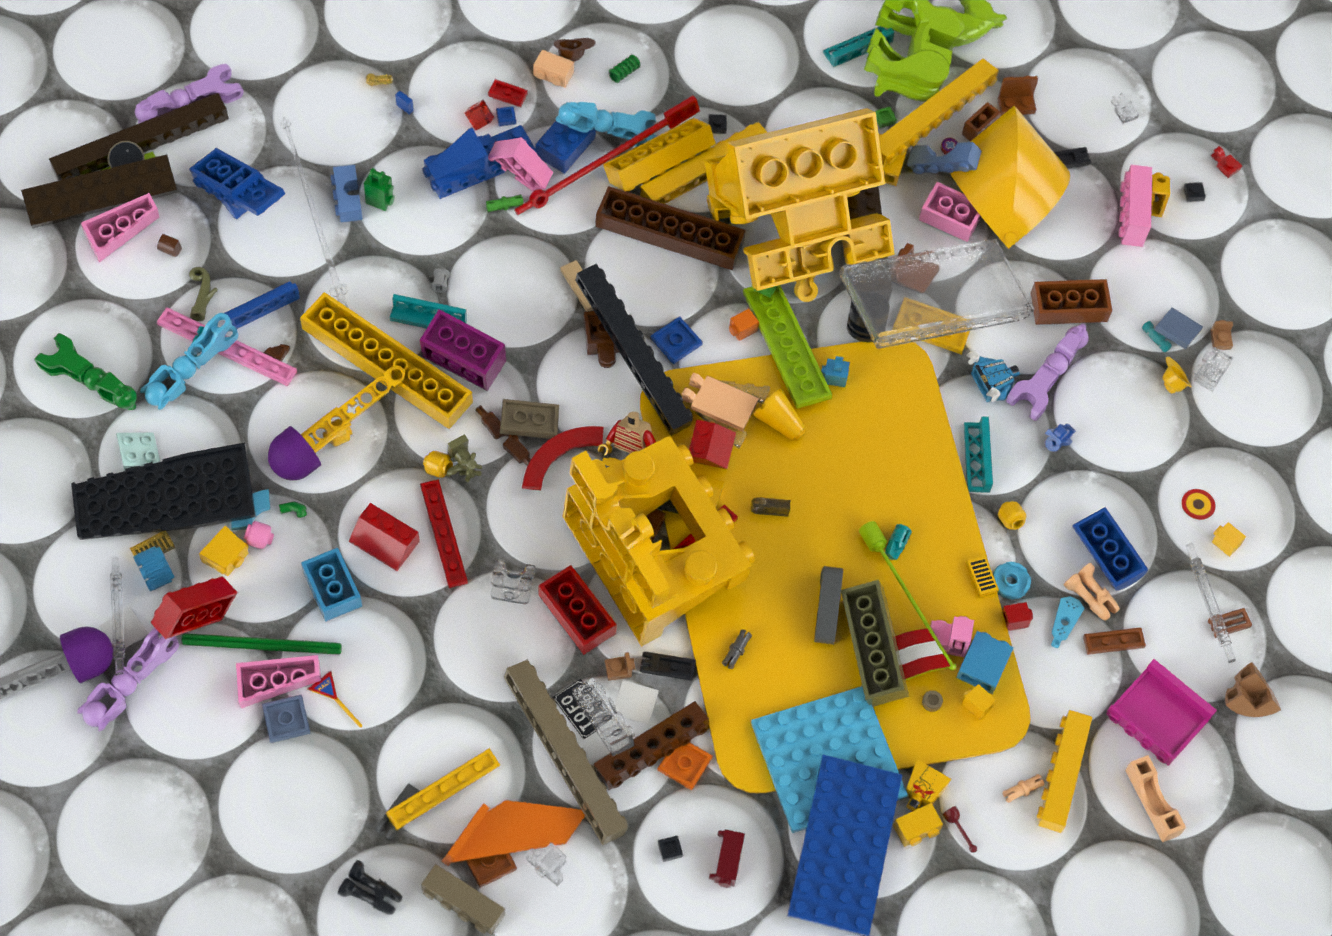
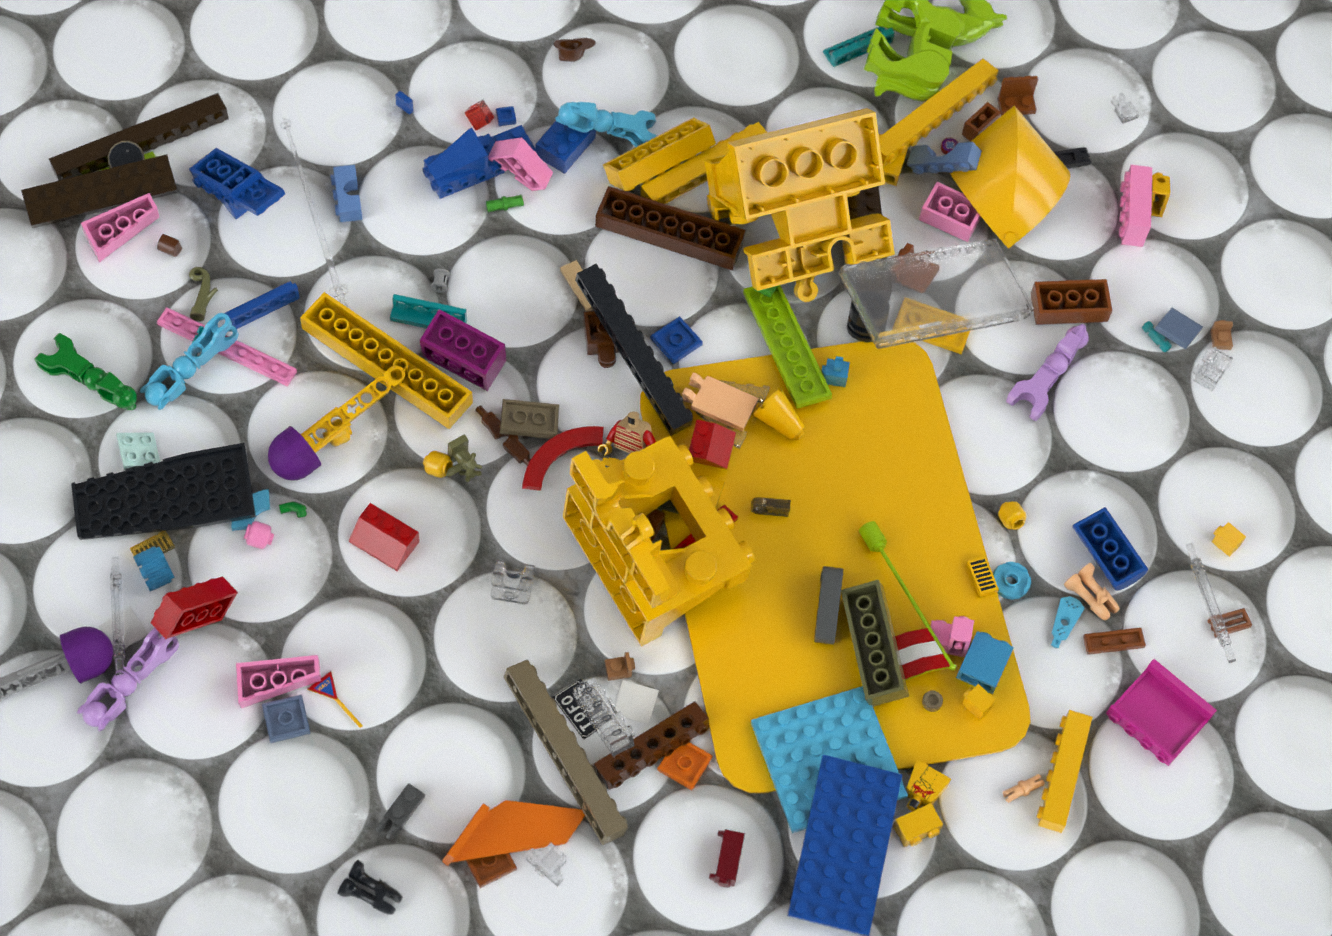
lavender piece [135,64,244,123] -> none
green axle [181,633,342,655] -> none
yellow torso [199,526,249,576] -> none
reddish brown tile [264,344,290,362] -> none
dark azure brick [301,548,362,622] -> none
green brick [364,168,395,211] -> none
clear yellow arm [366,73,393,86] -> none
yellow tile [386,748,500,831] -> none
red tile [420,479,468,588] -> none
dark tan brick [421,864,505,935] -> none
red plate [488,79,528,107] -> none
red bar [514,95,700,216] -> none
light nougat piece [533,50,574,88] -> none
red brick [538,565,617,655] -> none
green piece [608,54,641,83] -> none
black hinge [639,652,696,681] -> none
black plate [657,835,683,862] -> none
black plate [708,114,727,134] -> none
dark grey pin [722,629,752,669] -> none
orange brick [729,308,759,341] -> none
bright green tile [875,107,897,128] -> none
teal hinge [885,524,912,560] -> none
dark red hinge [942,806,977,853] -> none
teal fence [963,416,993,493] -> none
dark azure torso [966,350,1020,403] -> none
red brick [1002,602,1033,631] -> none
blue hips [1045,424,1076,452] -> none
light nougat arch [1125,755,1186,843] -> none
yellow piece [1162,357,1192,394] -> none
sticker [1182,489,1216,520] -> none
black plate [1183,182,1206,202] -> none
red plate [1211,146,1242,179] -> none
medium nougat brick [1225,662,1281,717] -> none

